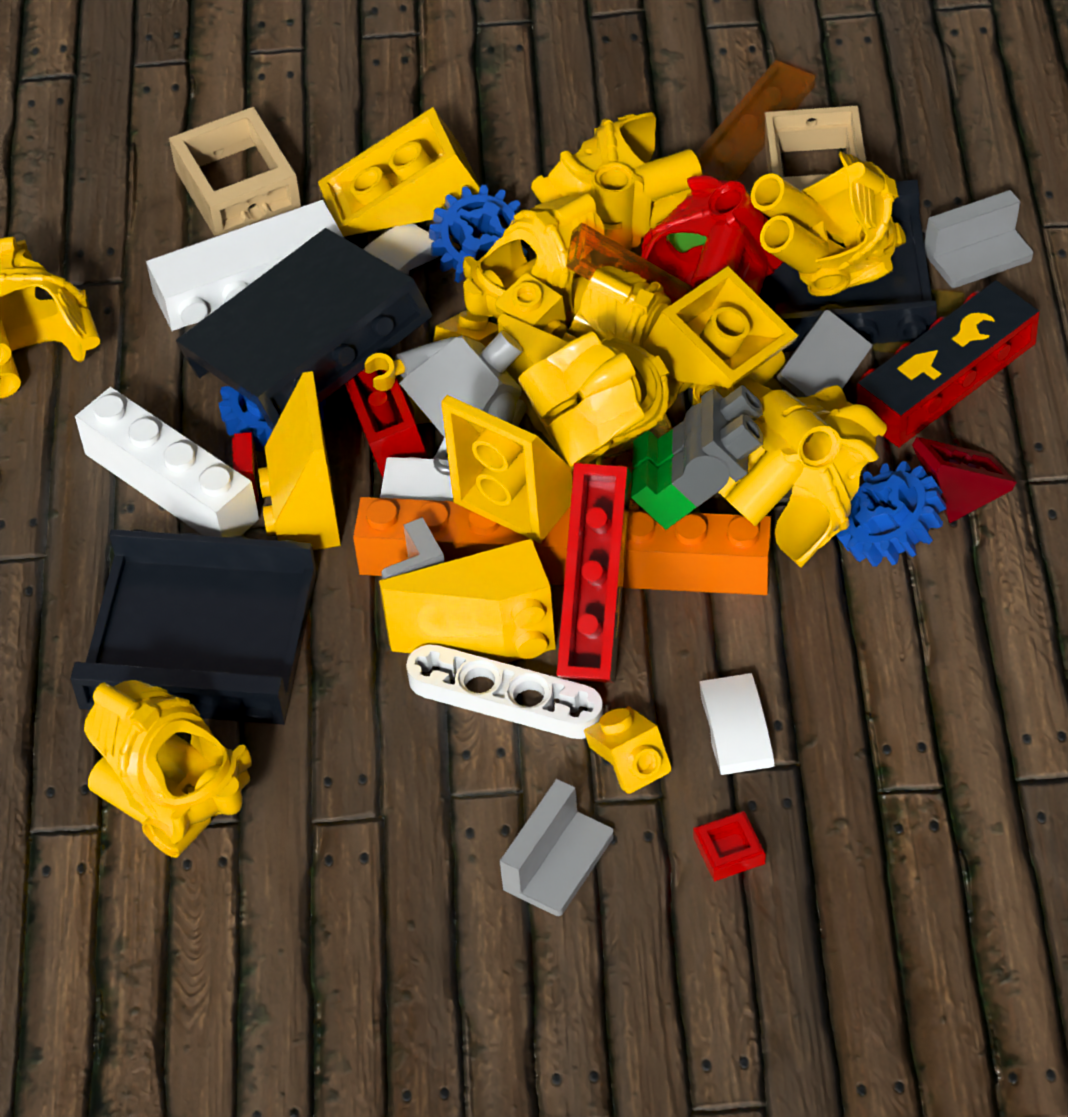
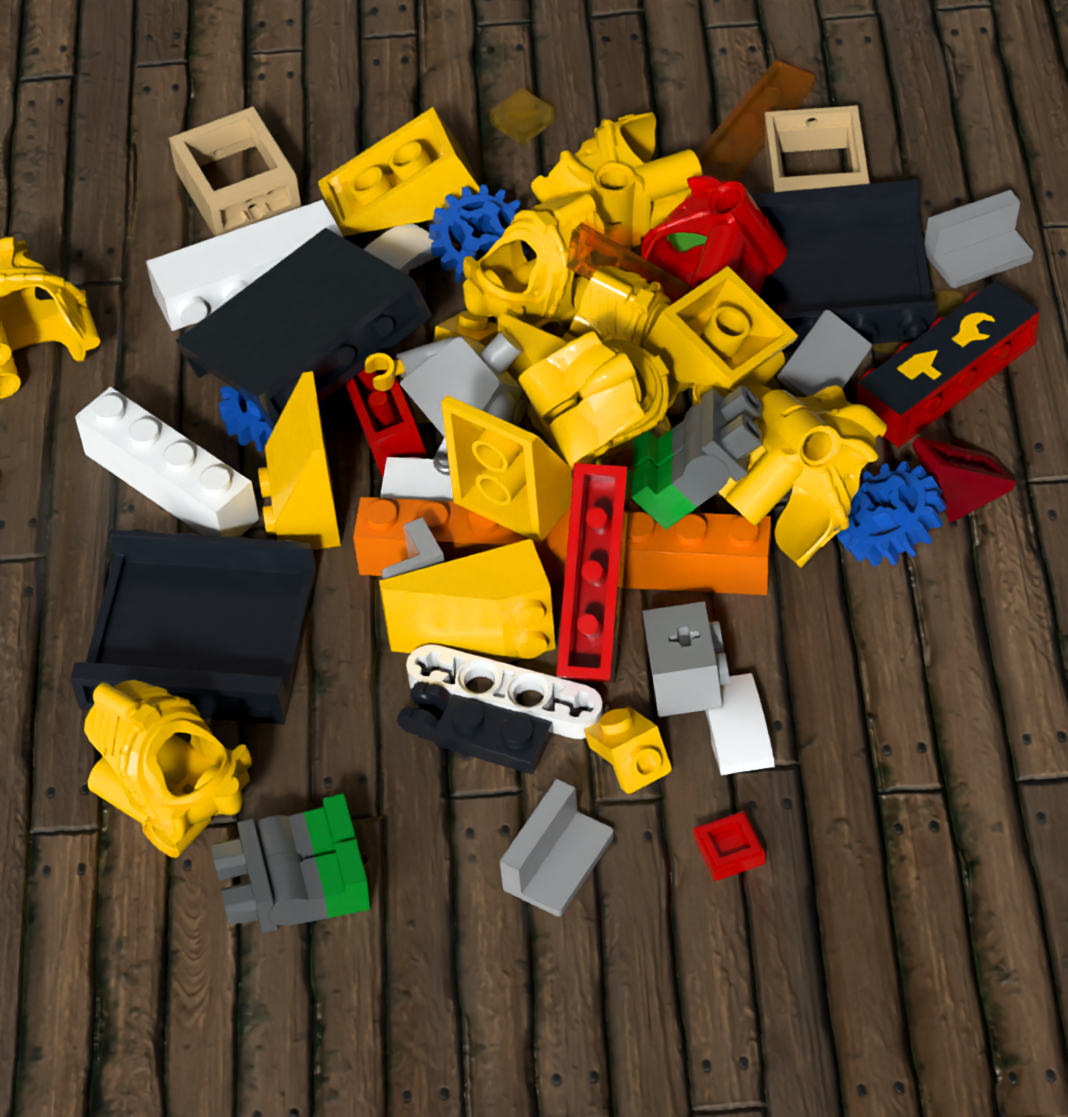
red tile [232,432,259,502] -> none
yellow bracket [495,273,568,339] -> none
yellow helmet [751,151,906,297] -> none
none -> dark grey hips [211,793,370,934]
none -> black hinge [396,681,553,774]
none -> clear yellow plate [490,88,555,145]
none -> light grey brick [642,601,730,717]

